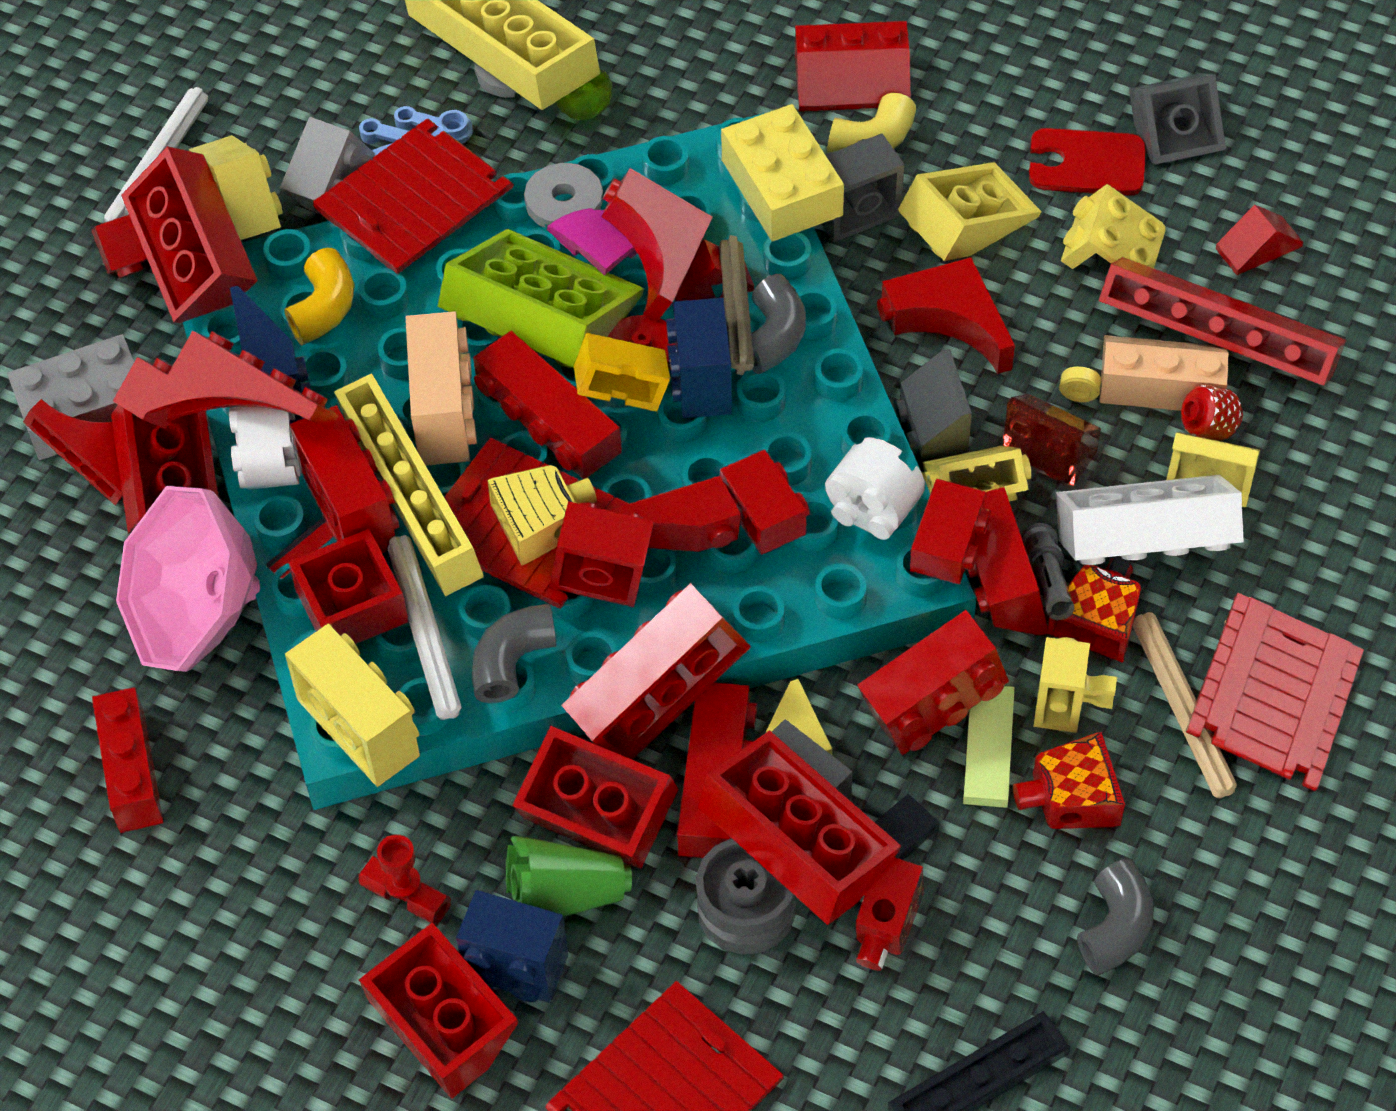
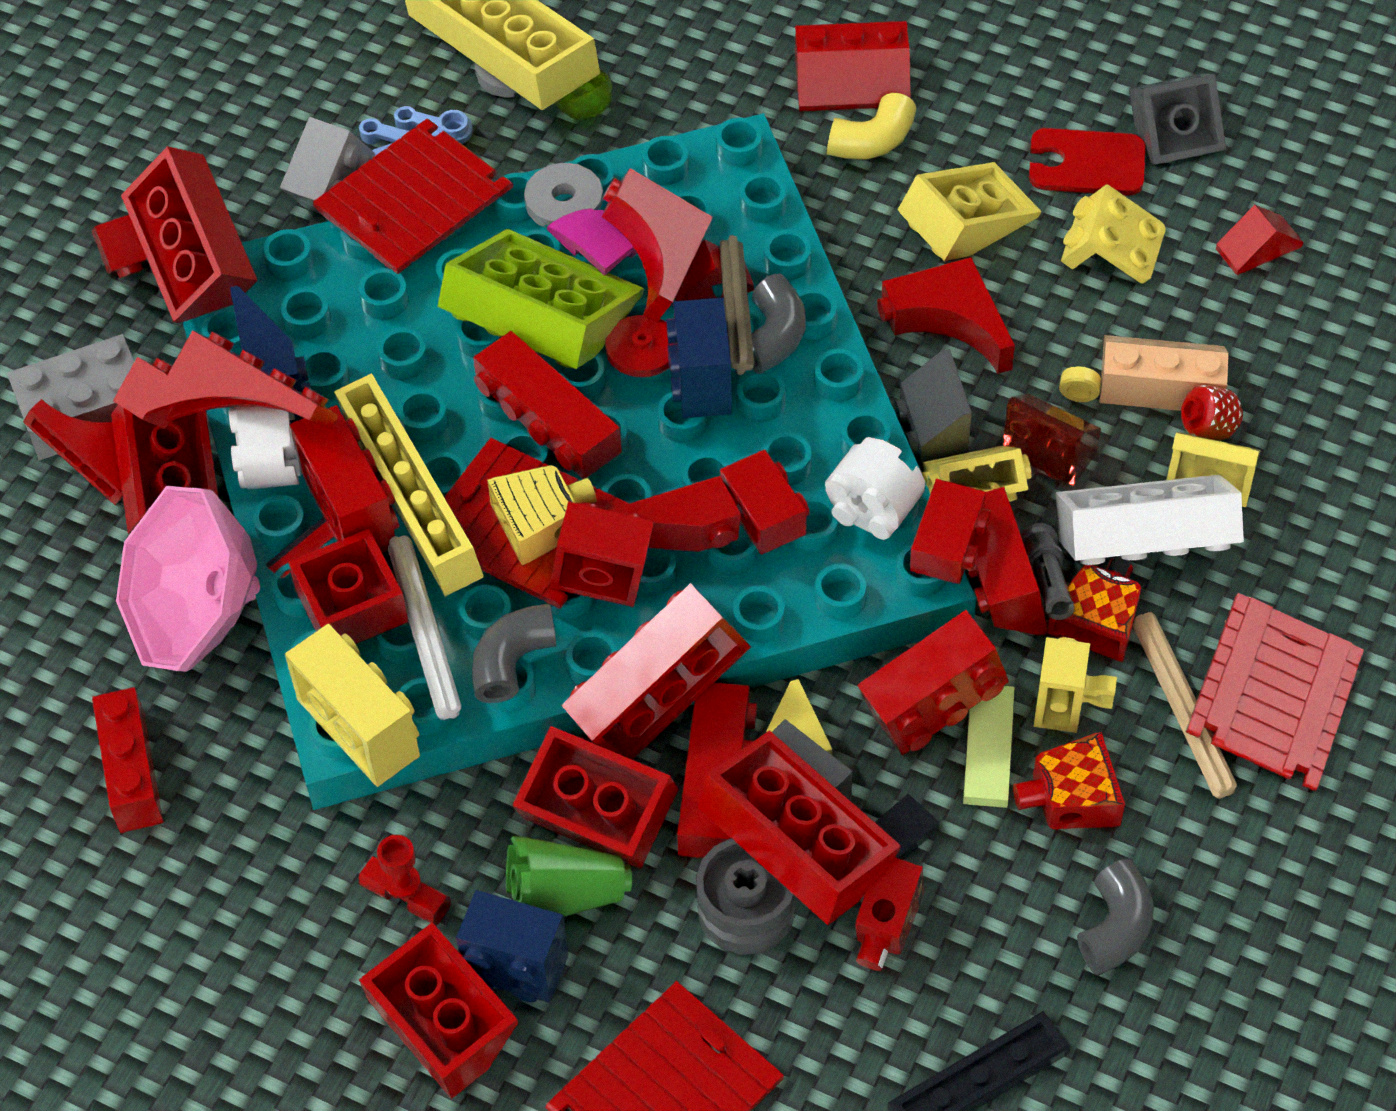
white axle [104,87,208,222] -> none
light yellow brick [189,135,283,240] -> none
yellow cylinder [284,248,355,346] -> none
light nougat brick [406,311,477,465] -> none
yellow brick [574,333,670,412] -> none
light yellow brick [721,104,844,242] -> none
dark grey brick [821,133,904,243] -> none
red brick [1098,257,1346,386] -> none

